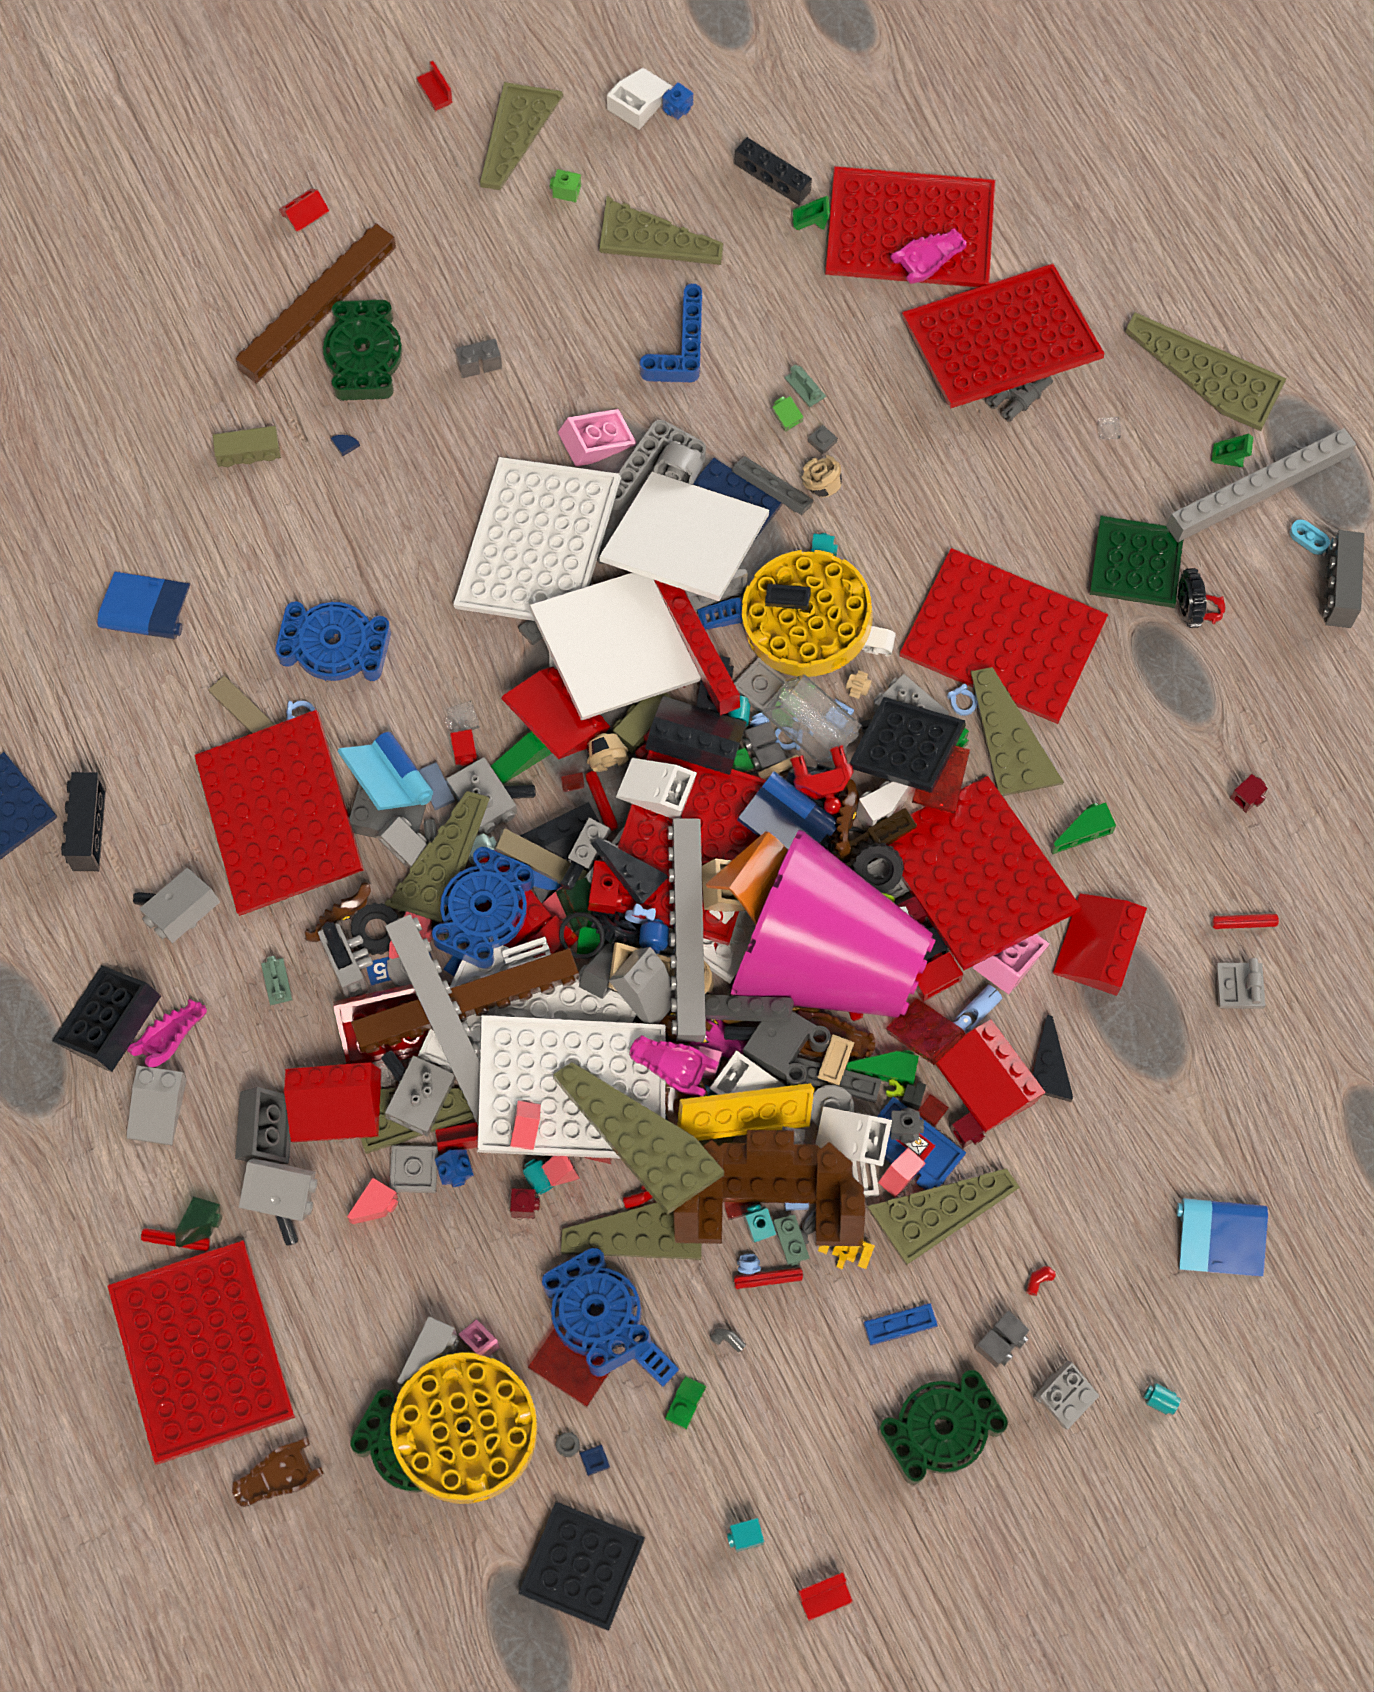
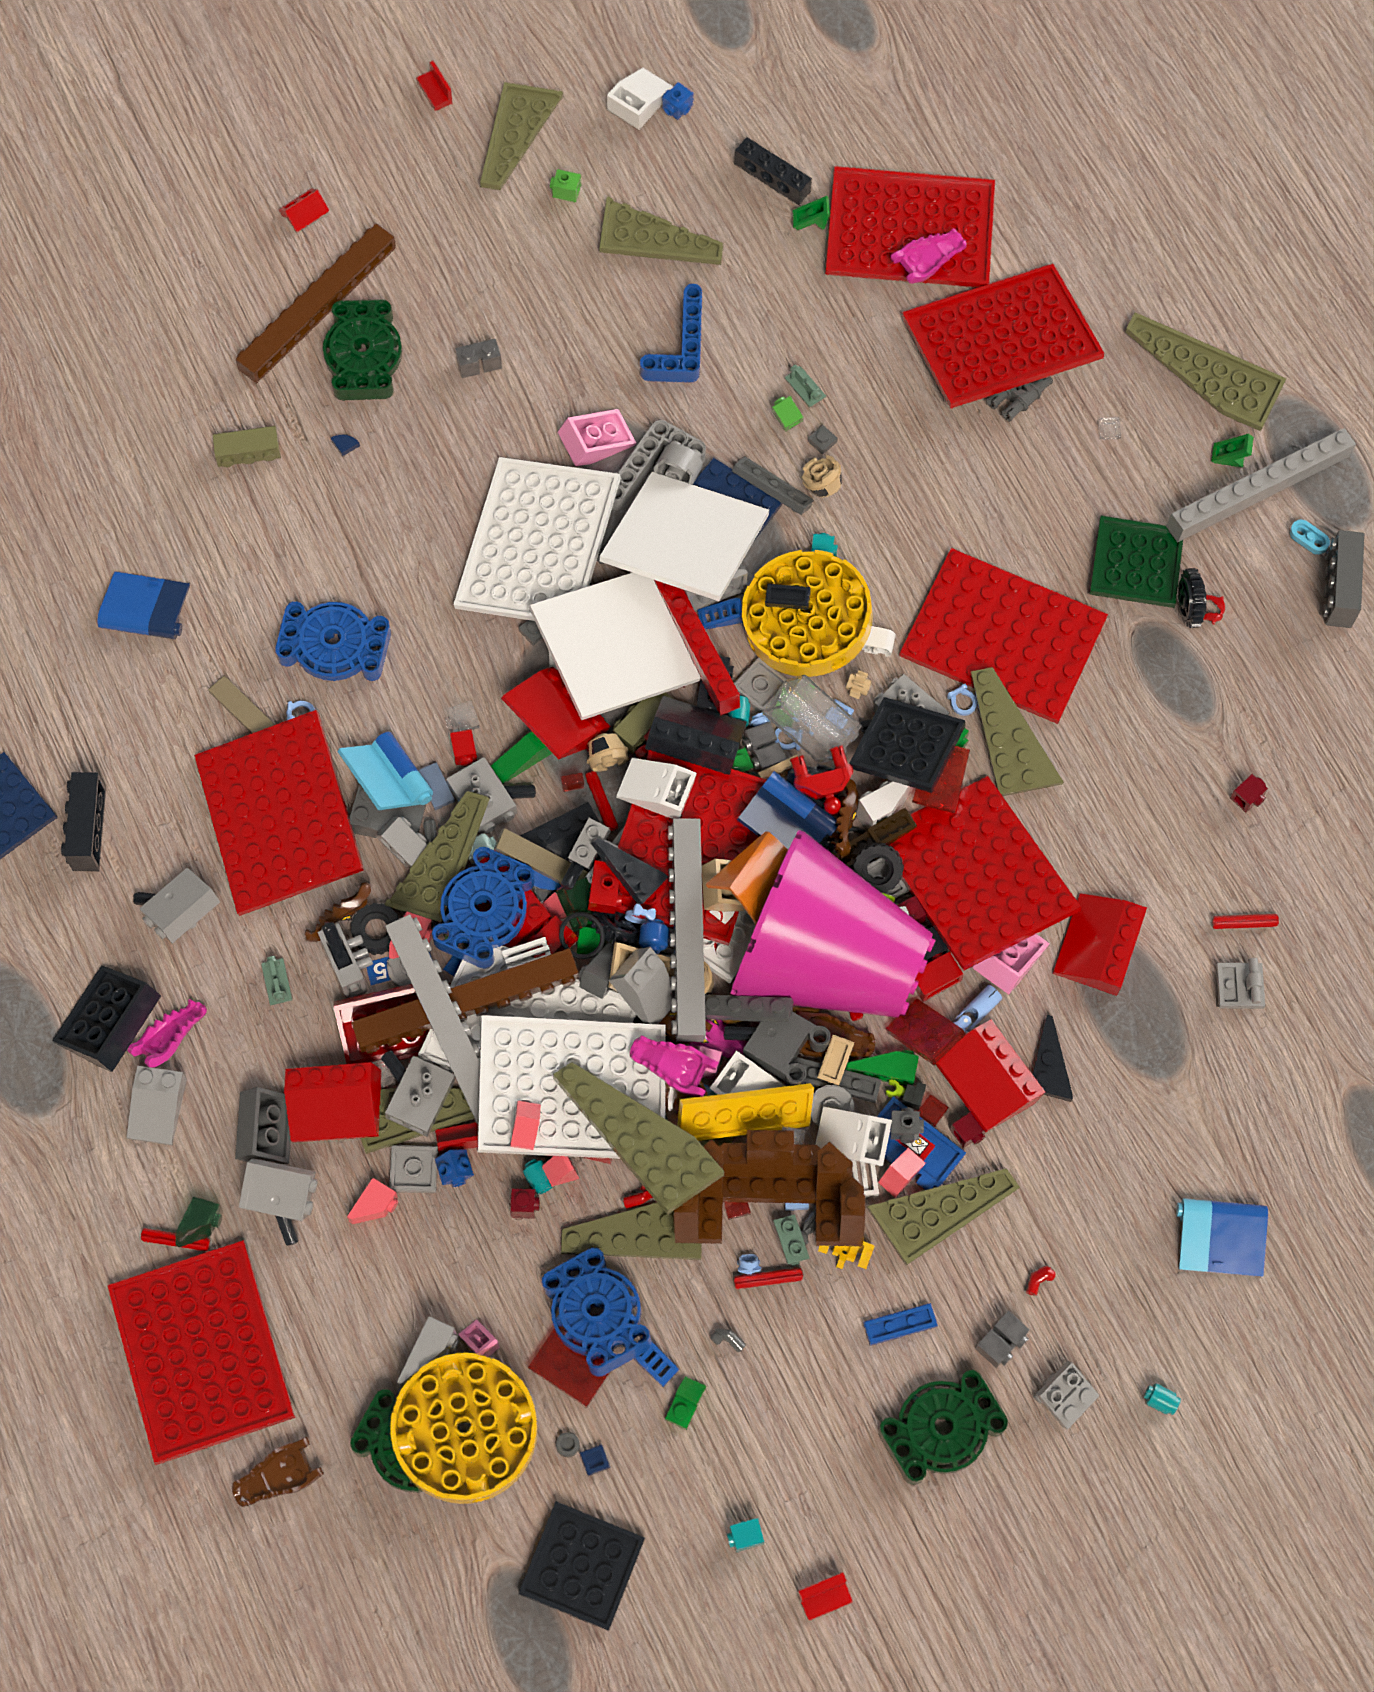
teal brick [742,1204,777,1242] -> none
green slope [1051,802,1117,855] -> none

